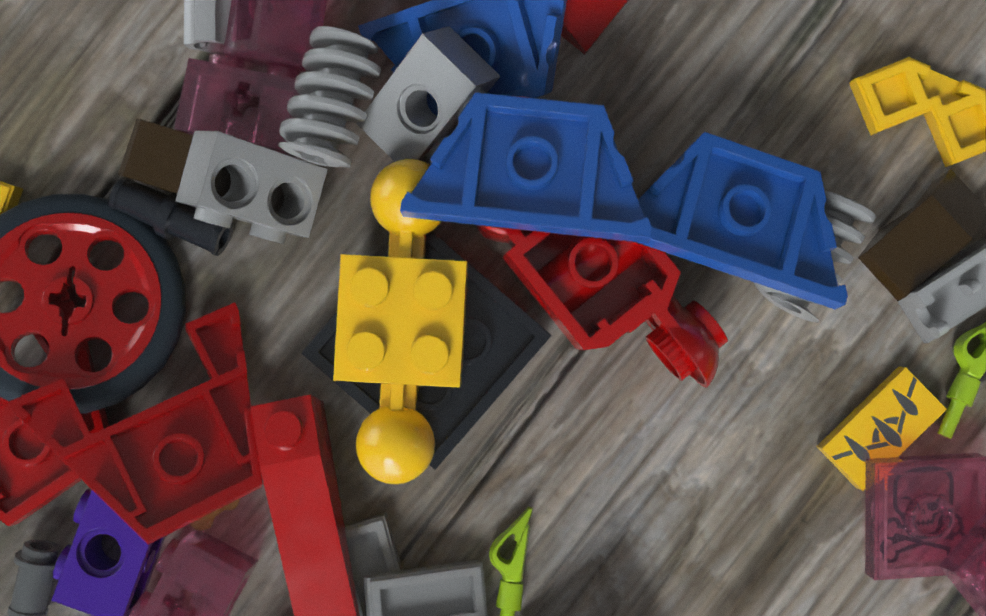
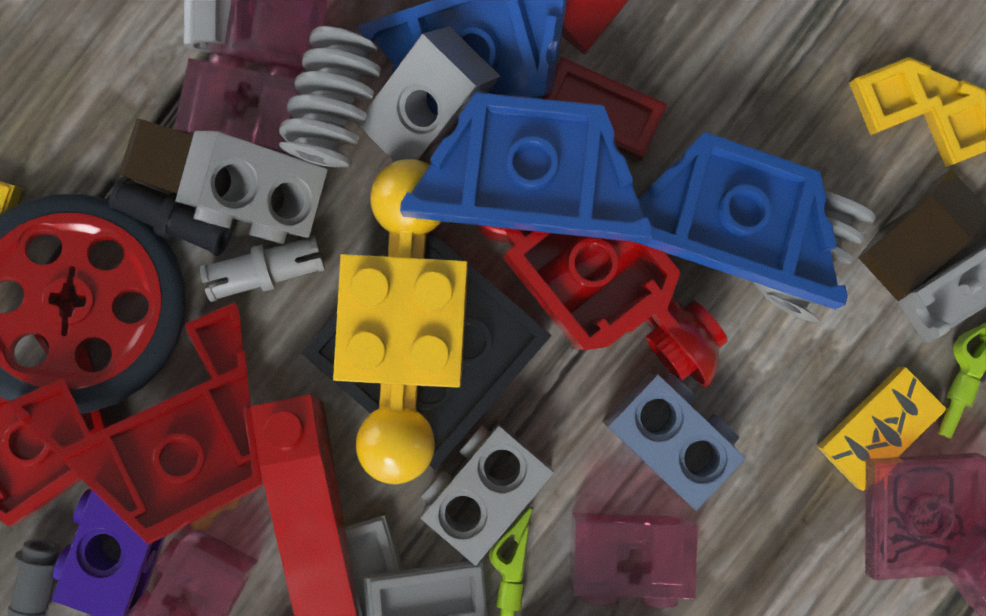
none -> light grey pin [200,234,326,302]
none -> light grey brick [420,421,554,566]
none -> red tile [542,57,668,160]
none -> clear pink brick [570,512,698,608]
none -> sand blue brick [603,372,746,511]

